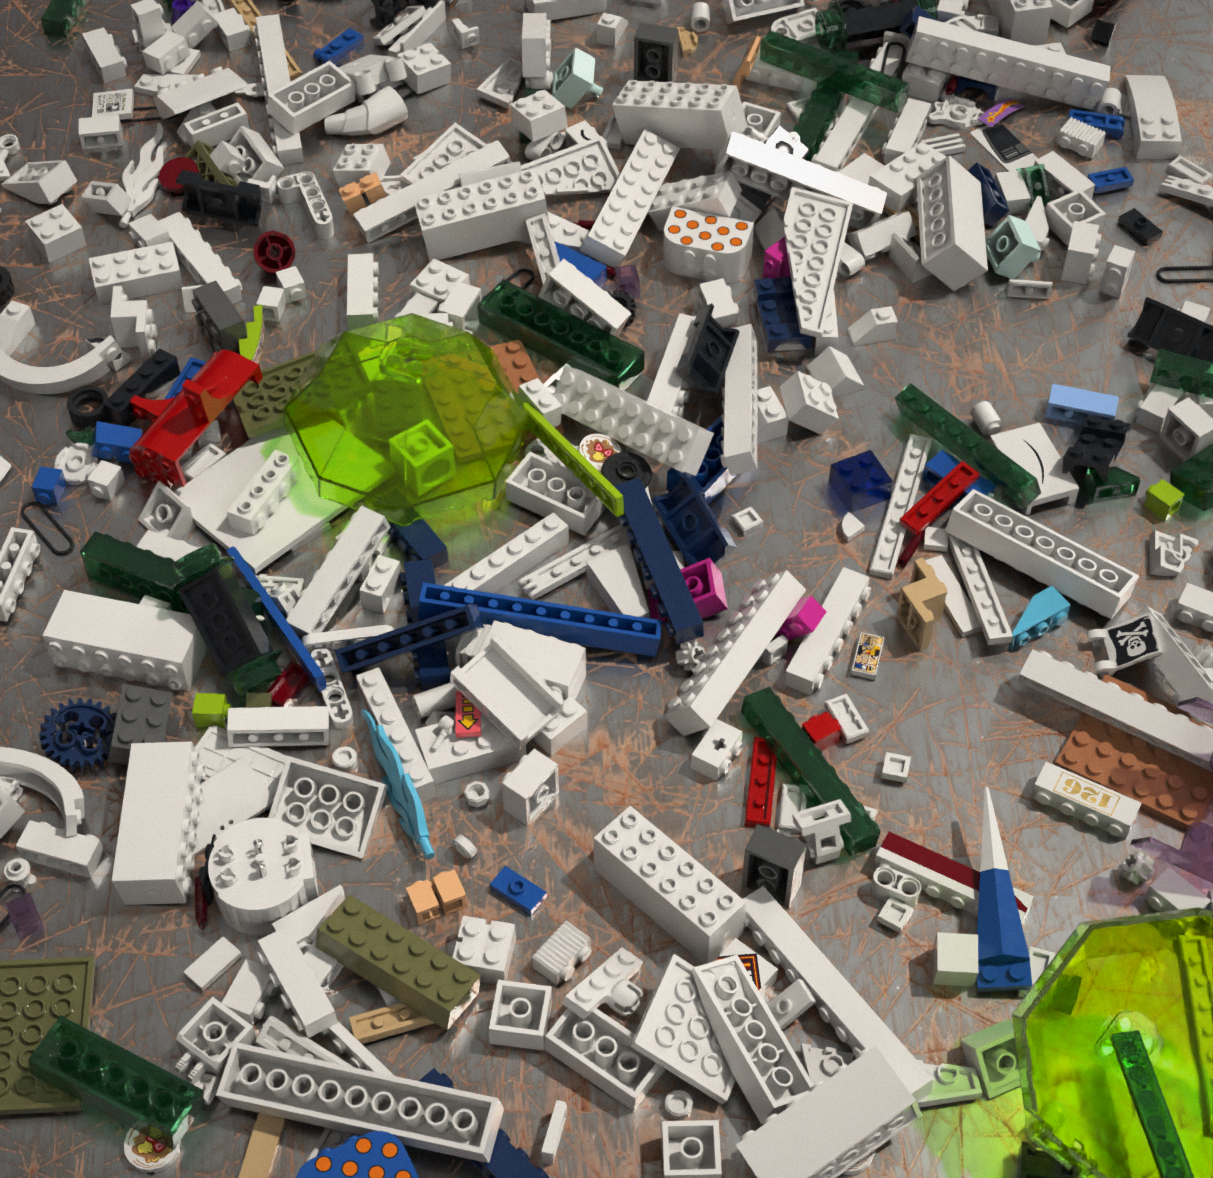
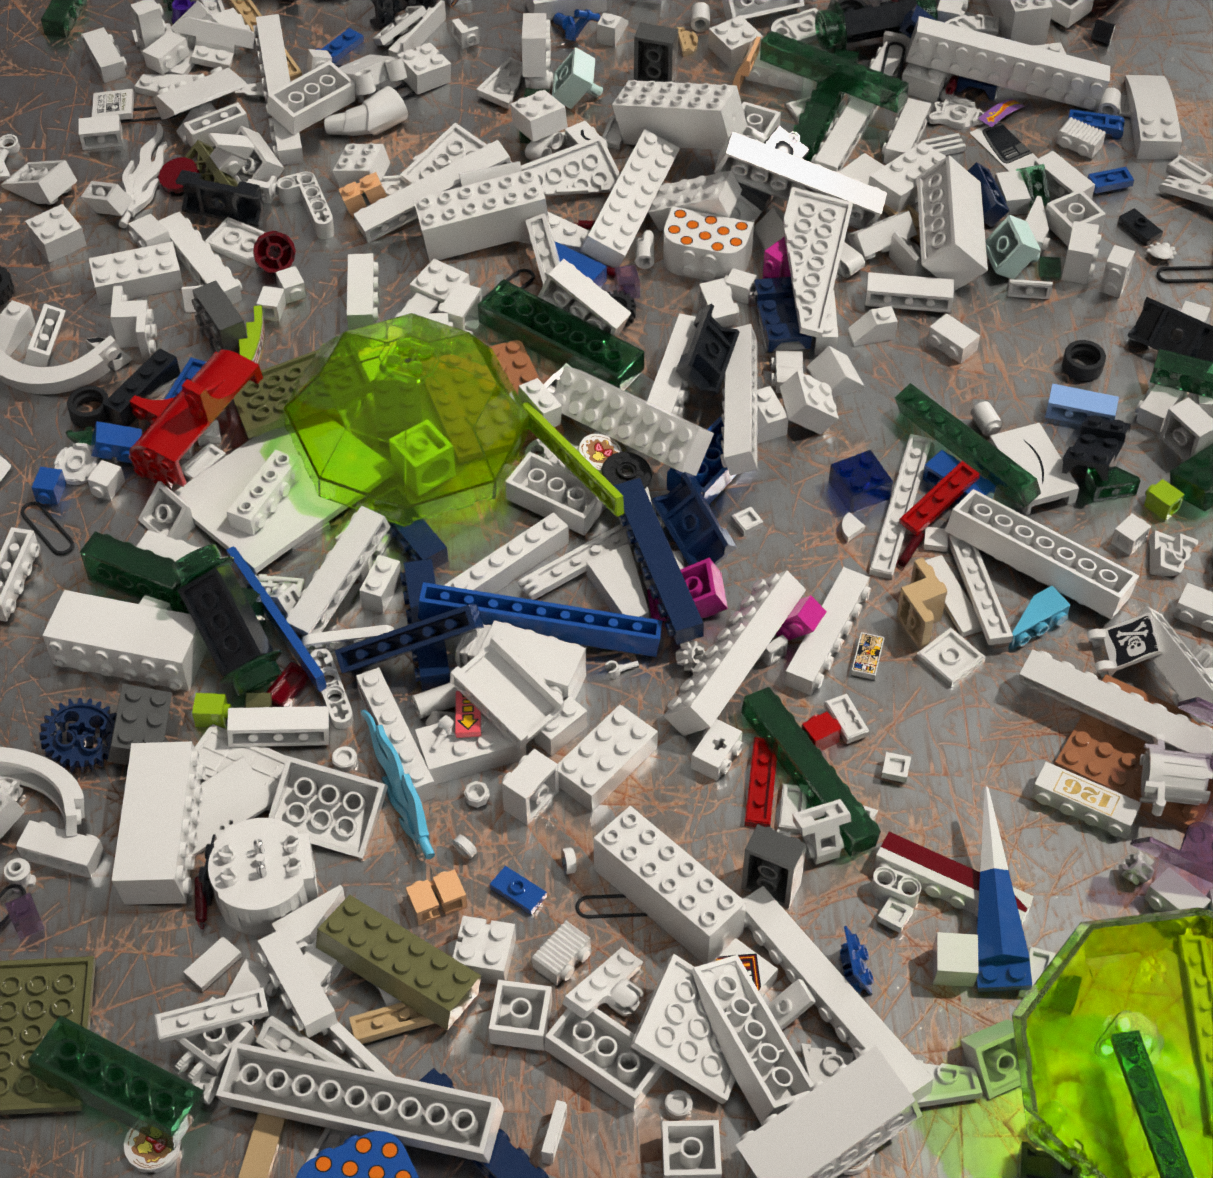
none -> white brick [24,304,66,367]
none -> white tile [154,987,269,1044]
none -> white plate [178,16,255,70]
none -> white tile [204,217,265,269]
none -> white slope [208,133,255,159]
none -> white brick [306,49,332,72]
none -> blue pin [553,9,600,41]
none -> white brick [558,705,658,812]
none -> white tile [561,847,577,874]
none -> black piece [575,894,648,919]
none -> white hand [605,660,639,679]
none -> white hinge [635,230,654,269]
none -> white brick [708,15,763,68]
none -> white brick [724,268,757,304]
none -> white brick [771,351,803,393]
none -> blue hinge [839,926,874,995]
none -> white brick [865,272,954,313]
none -> white tile [916,628,986,687]
none -> white brick [927,313,980,364]
none -> clear green tile [1038,256,1061,278]
none -> black tyre [1062,340,1106,381]
none -> white brick [1111,514,1151,556]
none -> white container [1140,734,1213,816]
none -> white piece [1146,242,1177,259]

